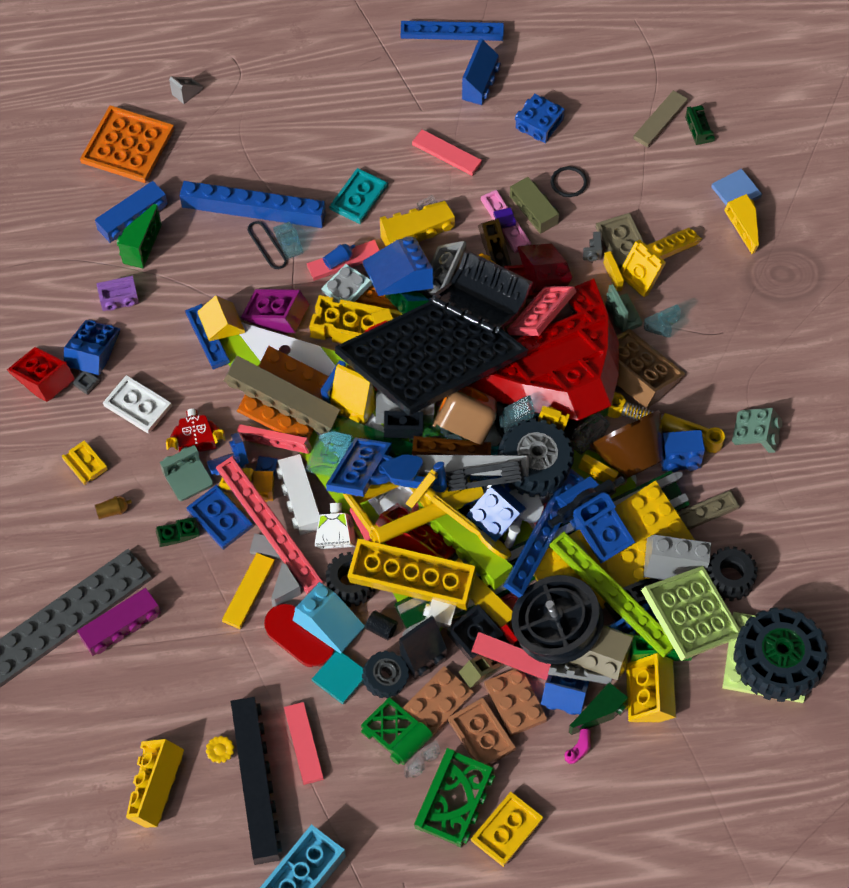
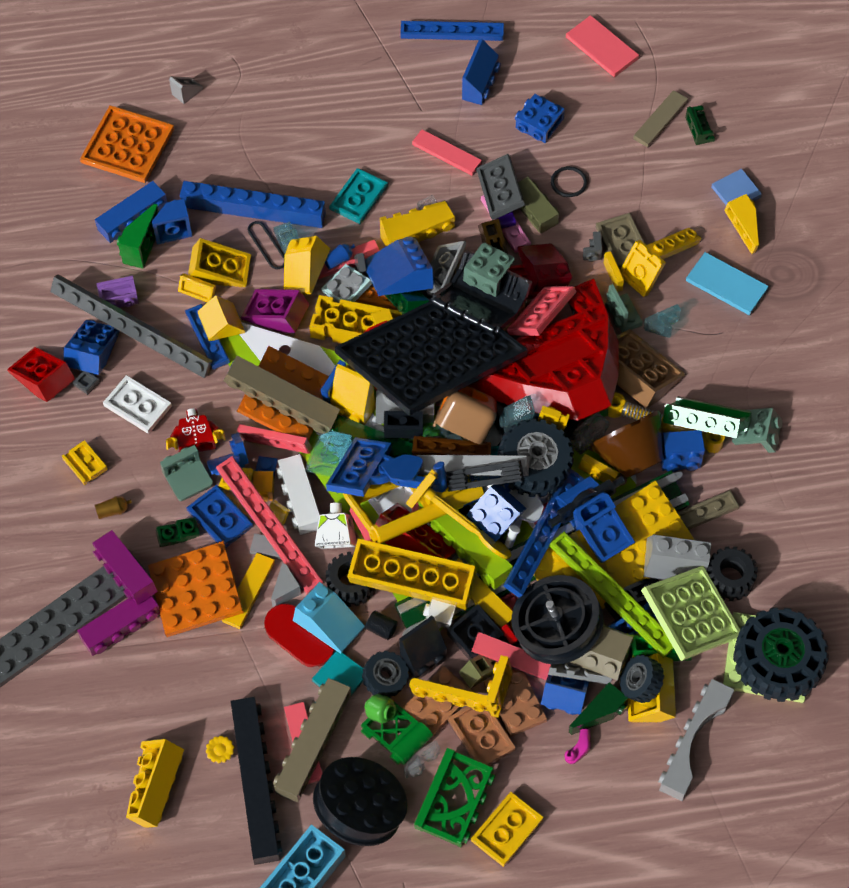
none -> dark grey plate [50,274,212,378]
none -> magenta brick [92,530,157,605]
none -> orange plate [148,541,243,637]
none -> blue slope [152,199,192,245]
none -> yellow tile [178,273,216,303]
none -> yellow slope [188,238,251,287]
none -> yellow tile [269,500,290,526]
none -> dark tan brick [273,678,351,803]
none -> yellow slope [284,236,331,295]
none -> black wheel [313,757,408,846]
none -> dark grey tile [354,253,367,274]
none -> bright green head [365,694,396,723]
none -> yellow bracket [409,655,513,718]
none -> sand green bracket [463,243,514,297]
none -> dark grey tile [476,154,525,220]
none -> coral tile [566,15,639,77]
none -> black wheel [620,655,664,703]
none -> light grey arch [658,679,734,801]
none -> fence [663,396,752,438]
none -> medium azure tile [686,252,769,316]

